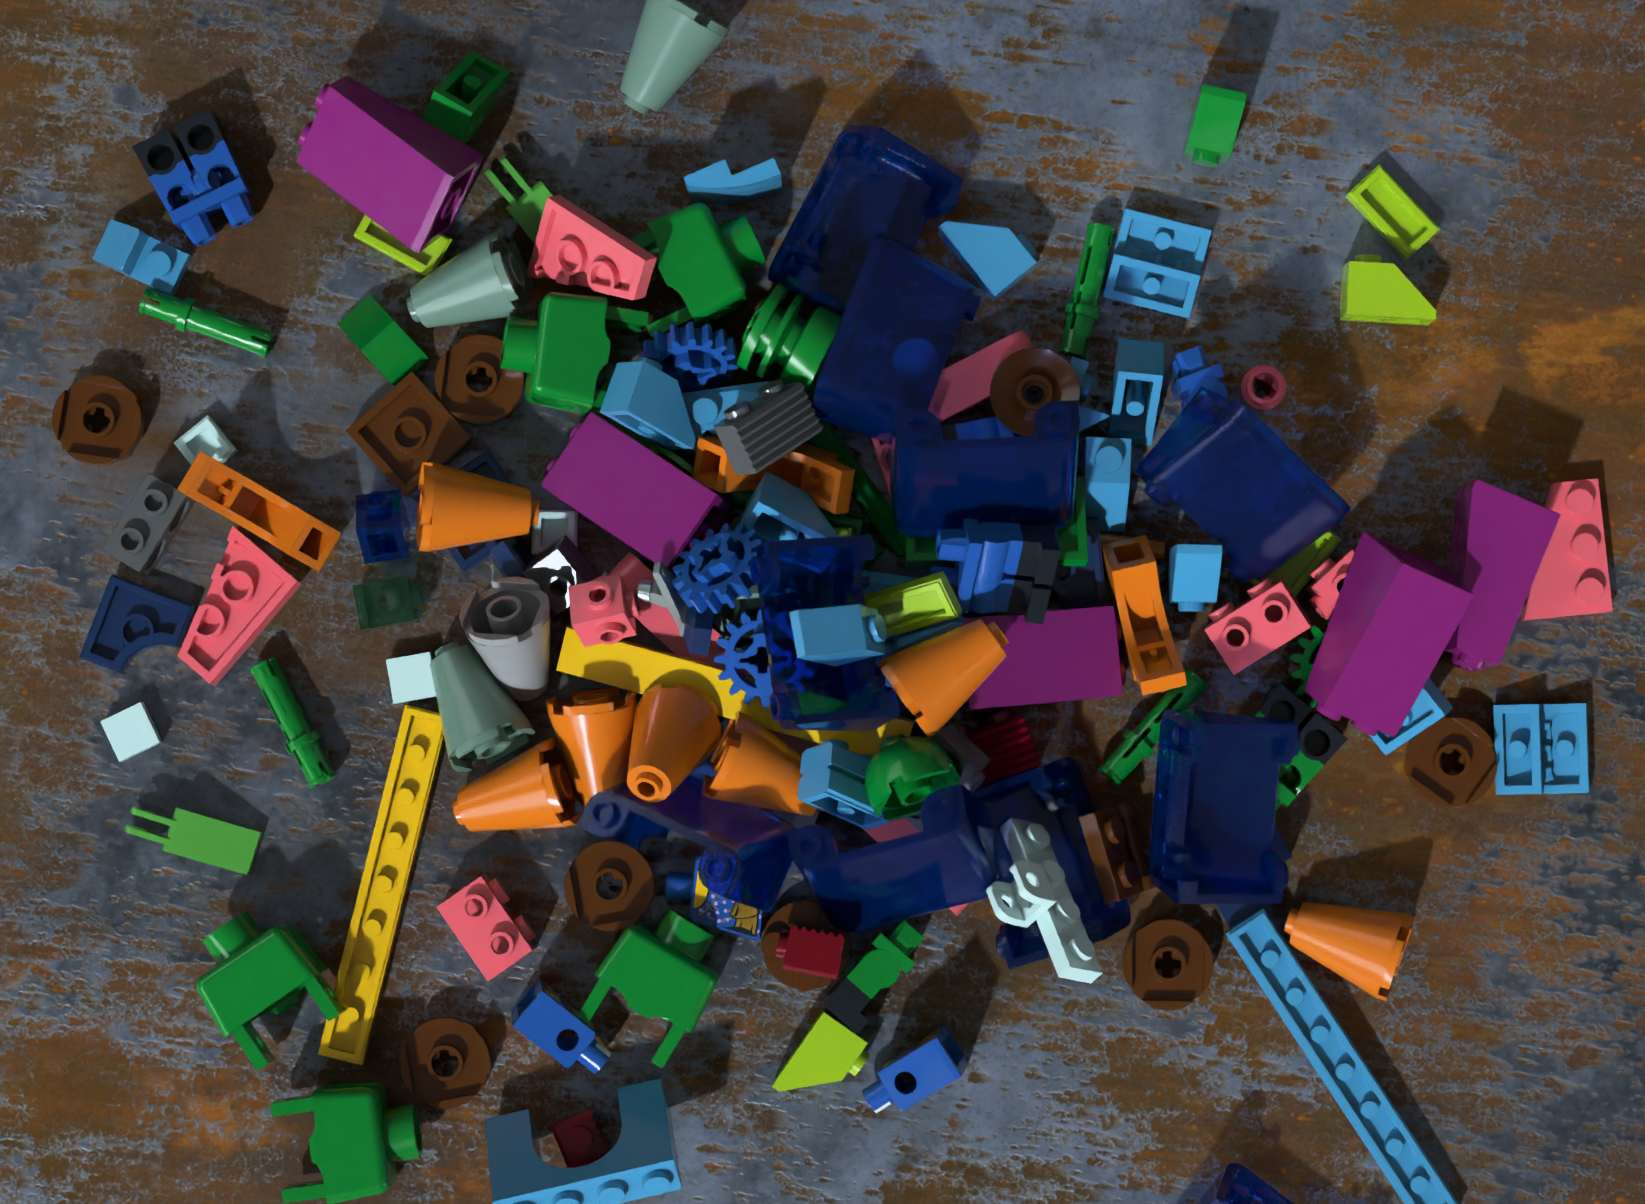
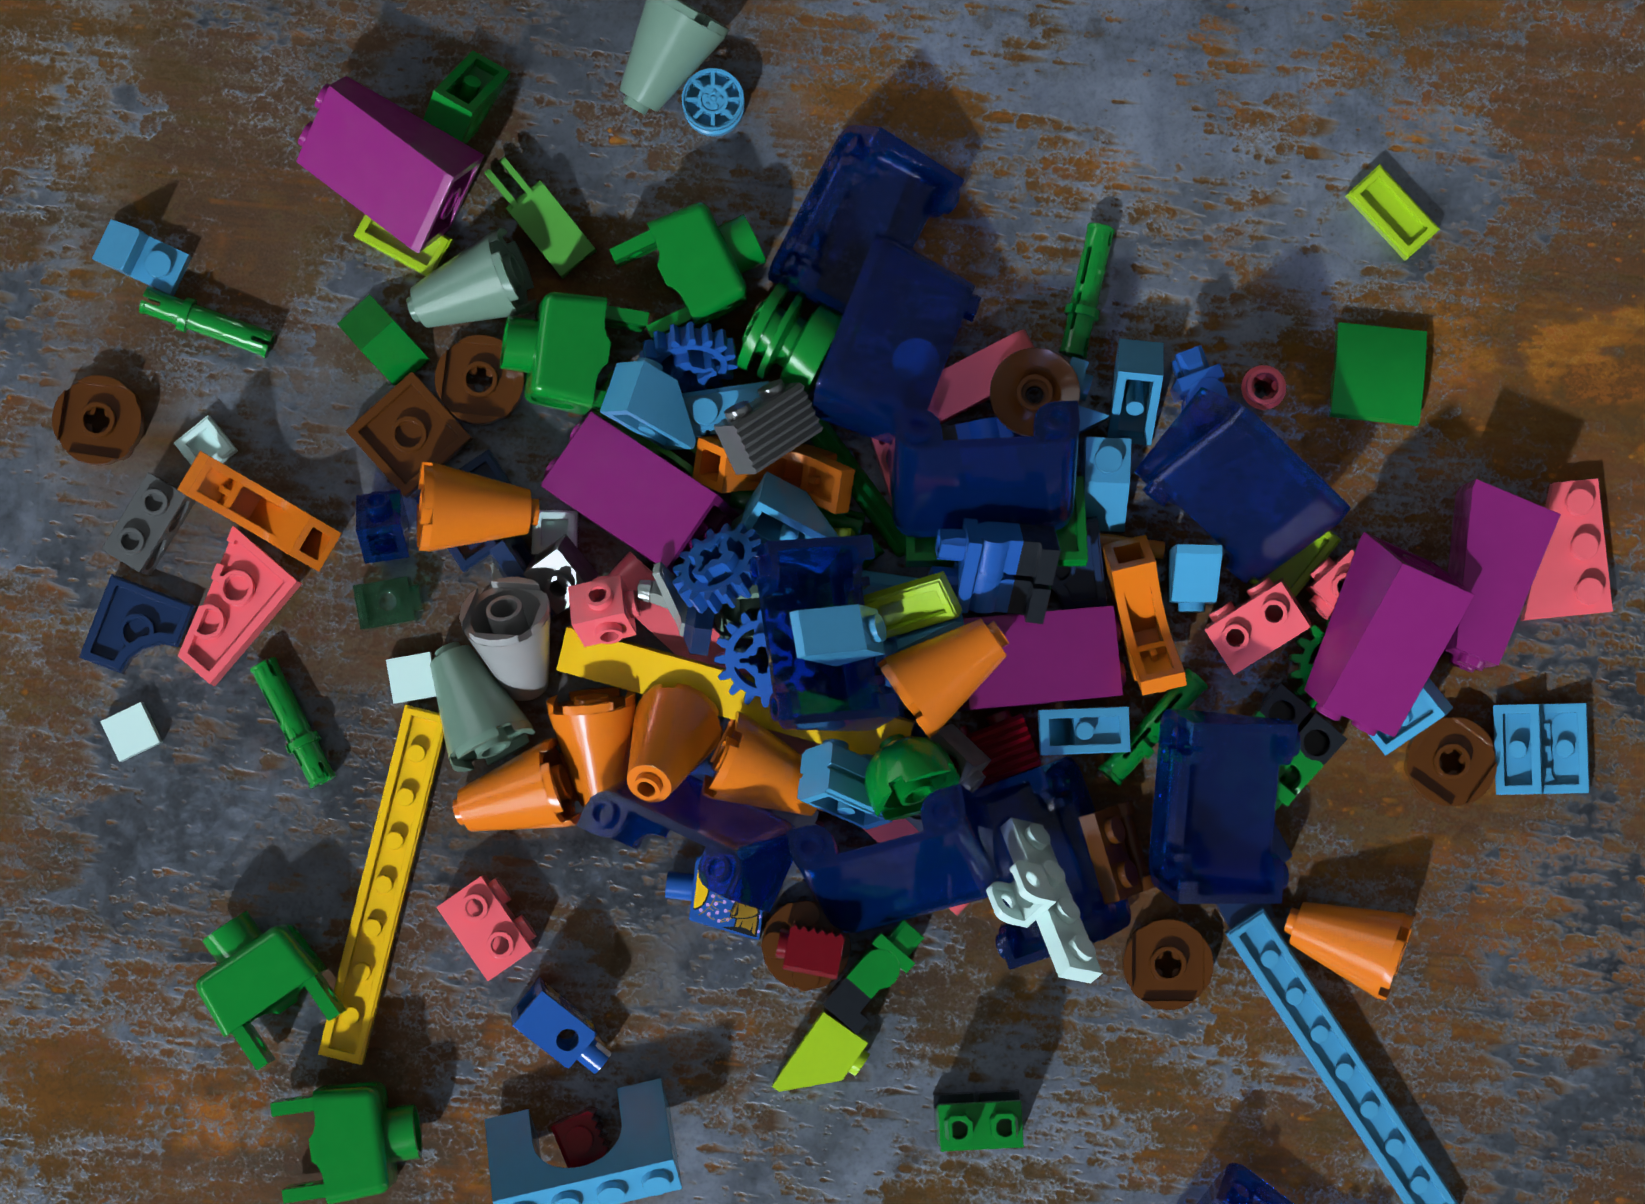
bright green arm [125,806,264,875] -> none
blue hips [132,108,255,247] -> none
reddish brown plate [400,1017,492,1109] -> none
coral wing [526,195,657,300] -> none
reddish brown plate [564,841,655,931] -> none
green piece [577,908,720,1069] -> none
dark azure slope [683,157,782,204] -> none
blue torso [862,1024,969,1113] -> none
dark azure slope [937,221,1037,302] -> none
dark azure slope [1103,207,1212,319] -> none
green slope [1183,85,1247,167] -> none
lime slope [1340,254,1437,326] -> none
none -> dark azure wheel [682,68,745,137]
none -> green hips [933,1089,1024,1152]
none -> dark azure slope [1038,707,1131,755]
none -> green slope [1329,322,1427,426]

